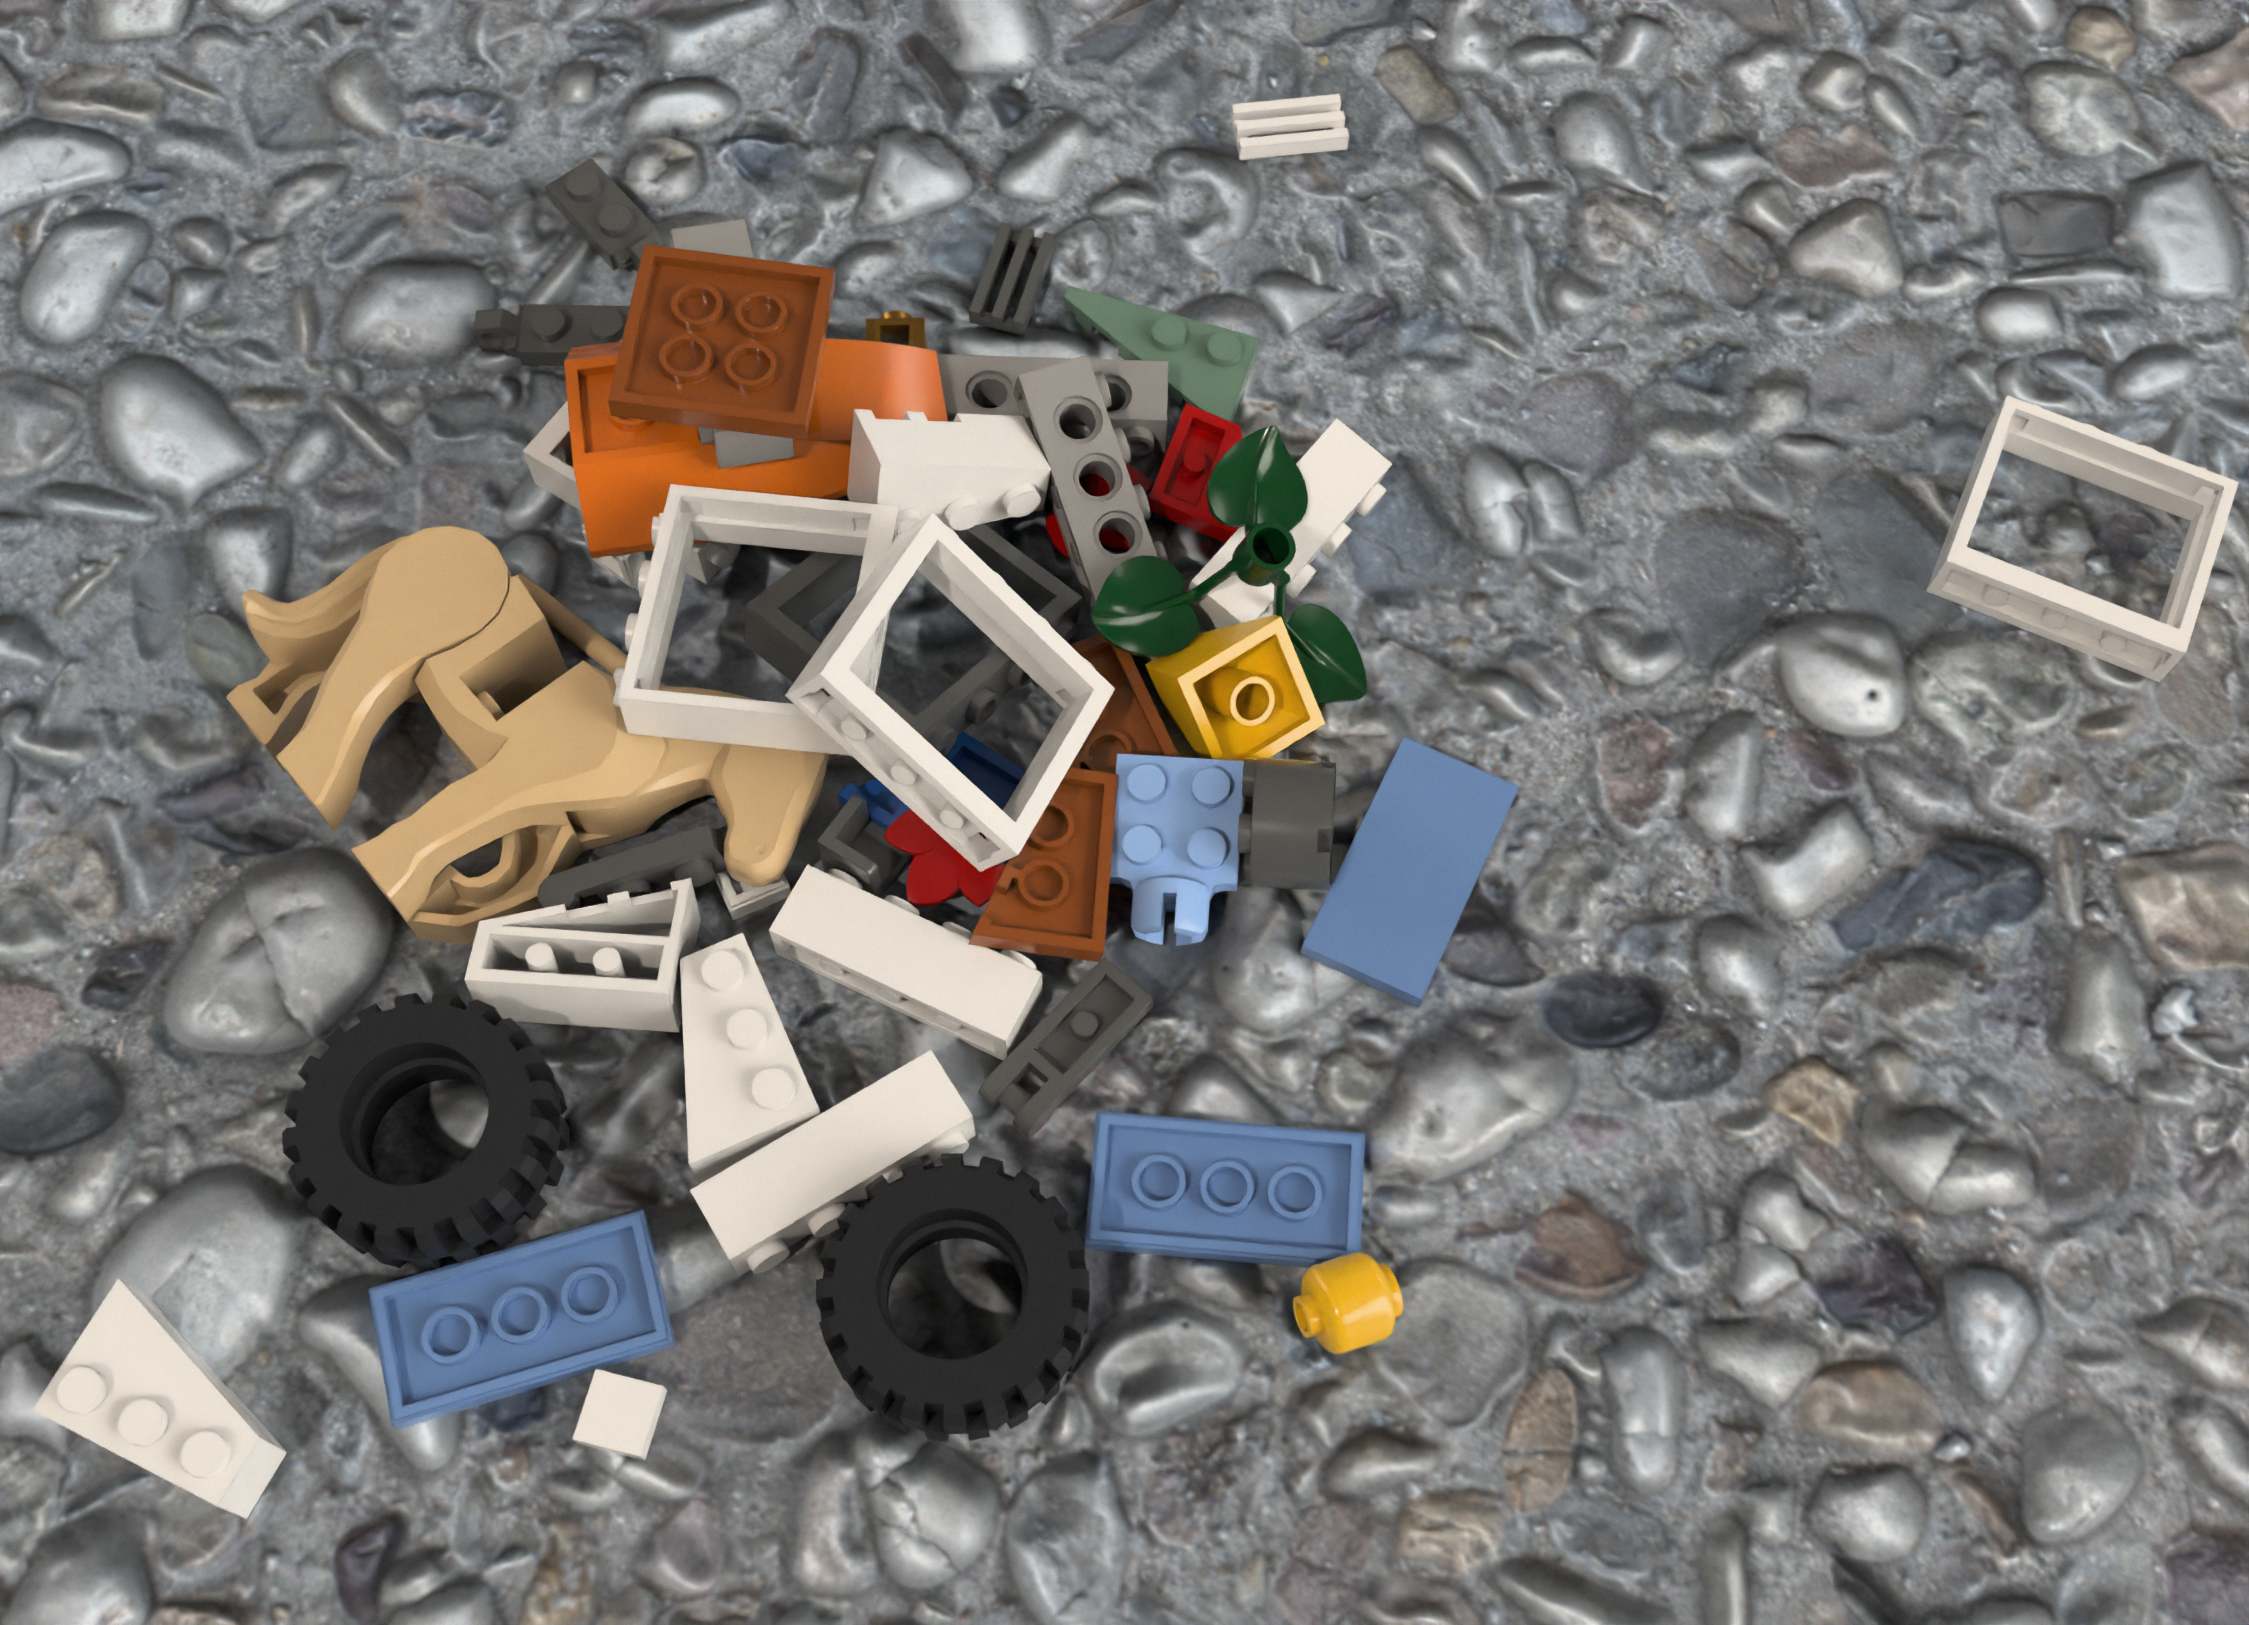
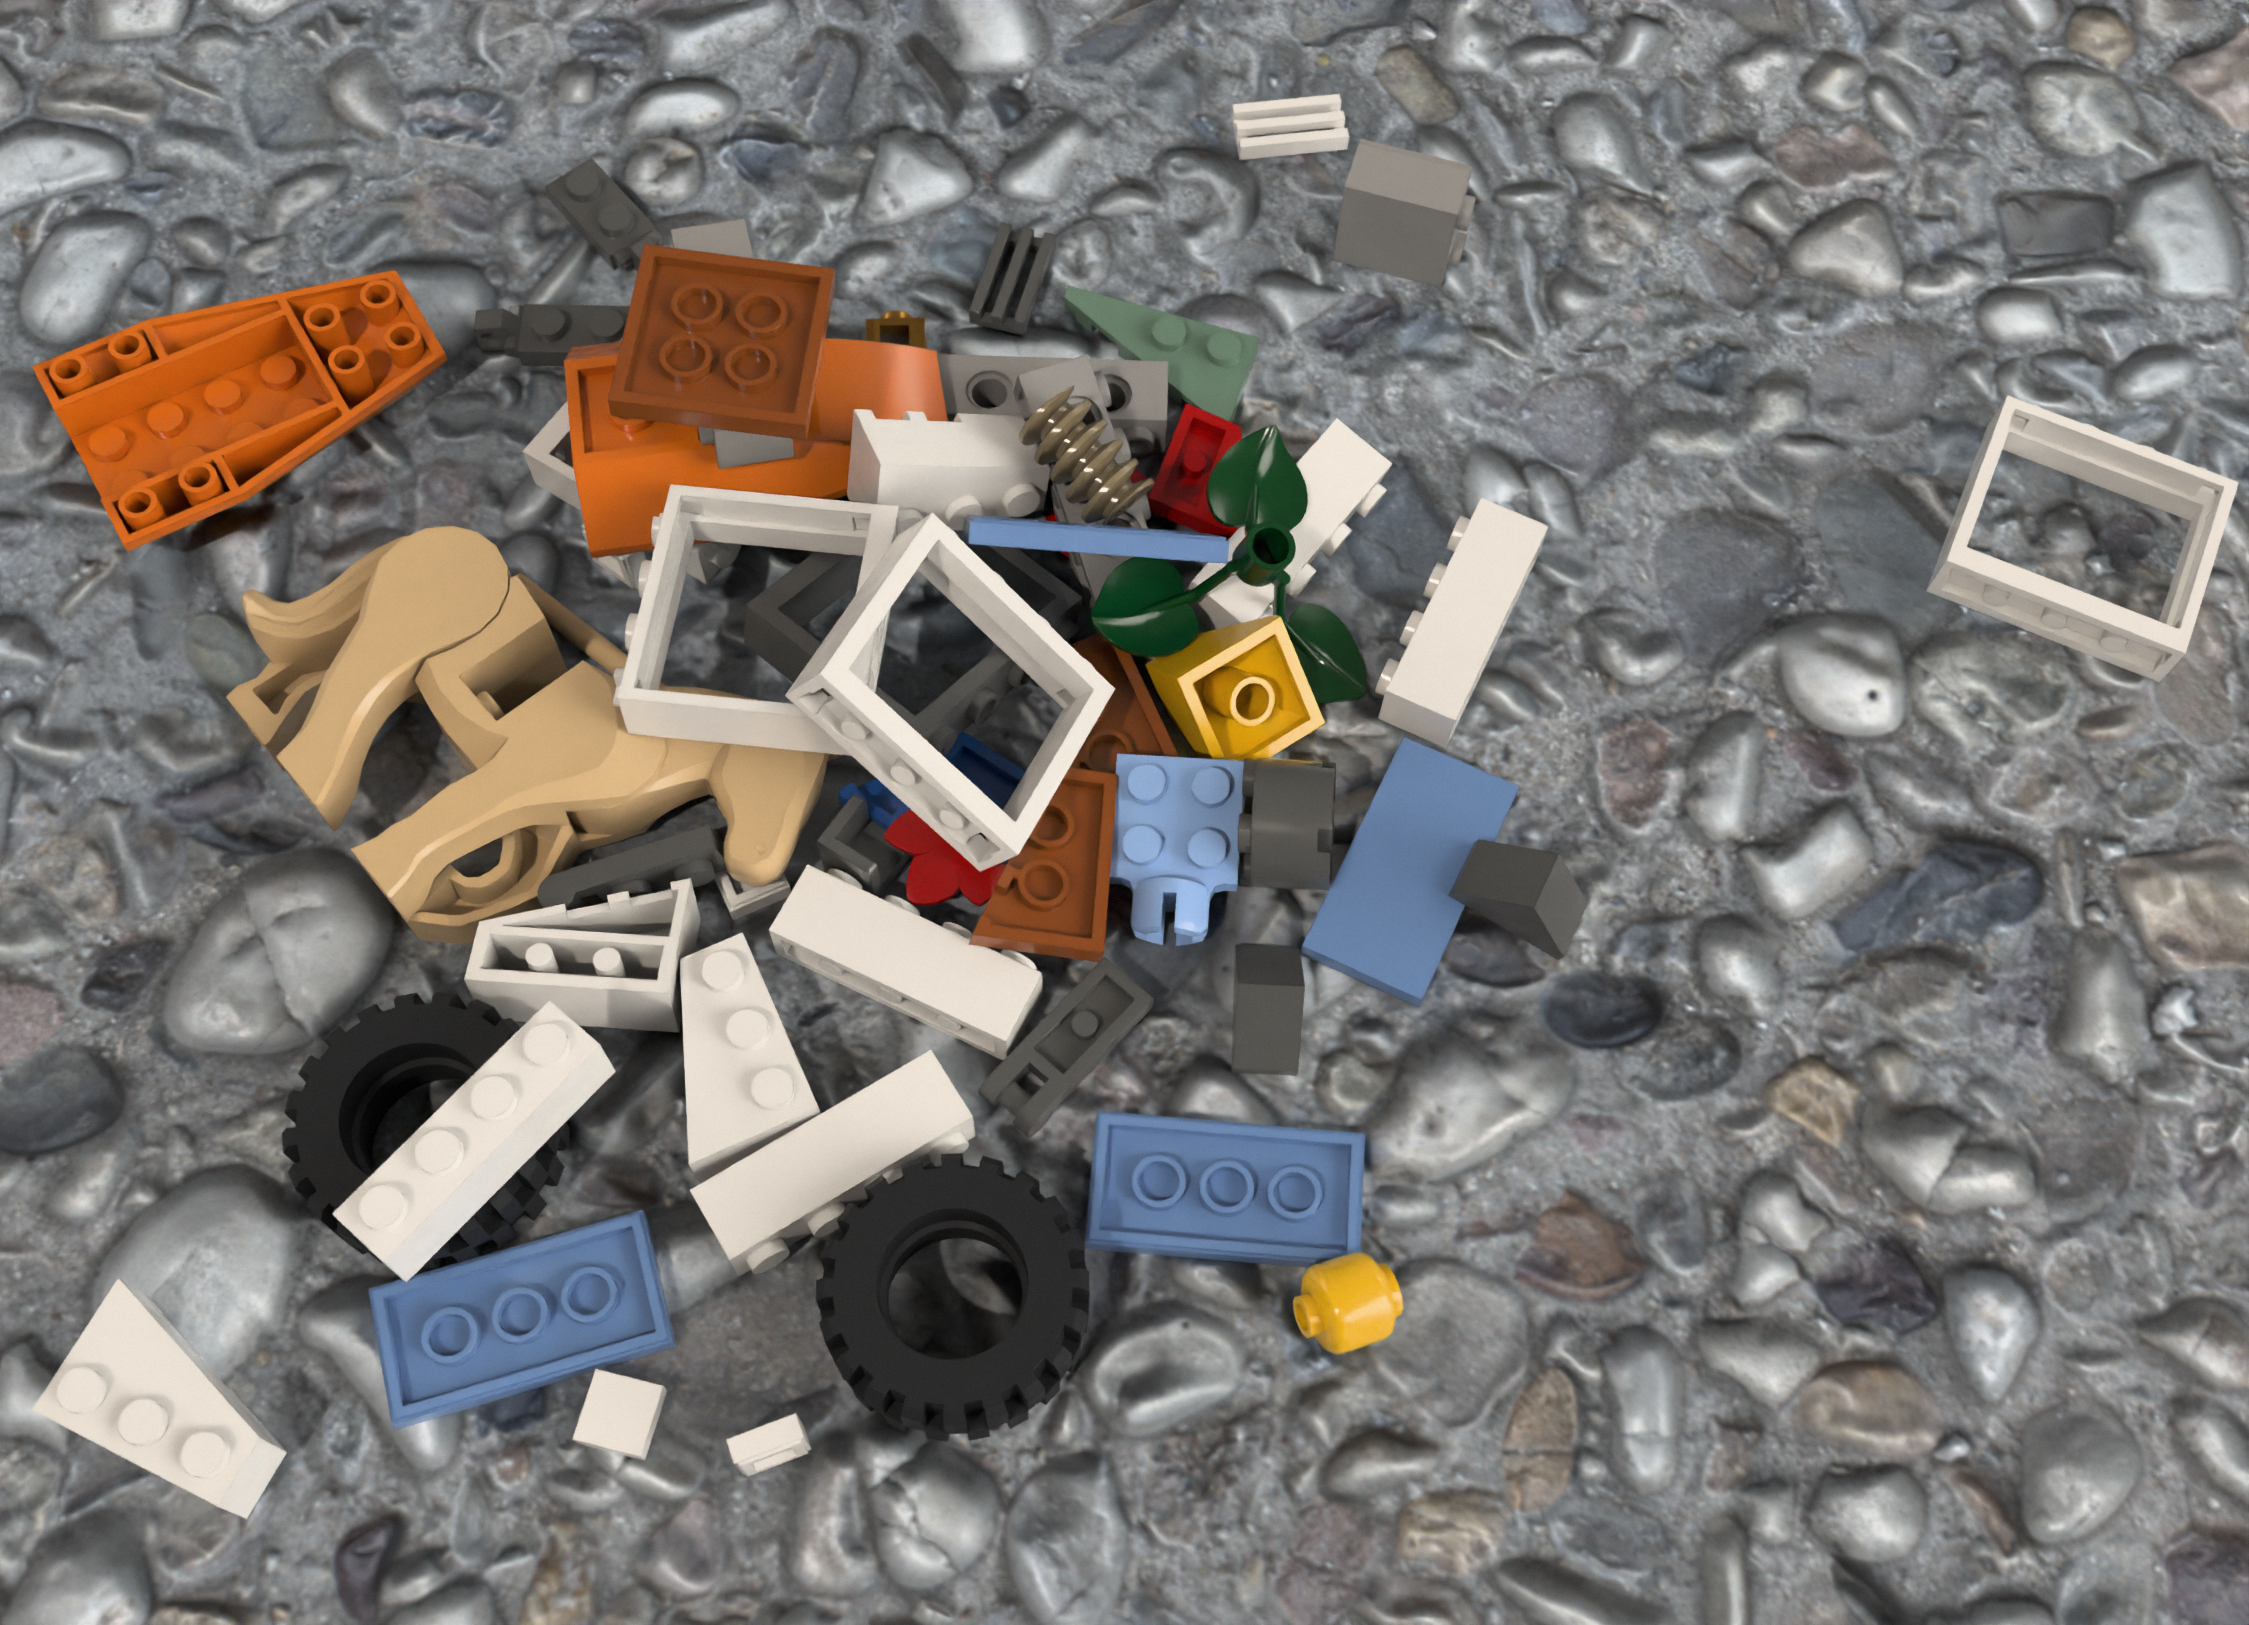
none -> orange wedge [32,270,447,552]
none -> white brick [332,1000,616,1283]
none -> white tile [726,1413,811,1477]
none -> medium blue tile [962,515,1229,564]
none -> dark tan piece [1019,385,1155,525]
none -> dark grey slope [1231,945,1305,1076]
none -> light grey piece [1333,138,1476,288]
none -> white brick [1375,498,1548,748]
none -> dark grey slope [1448,839,1588,960]

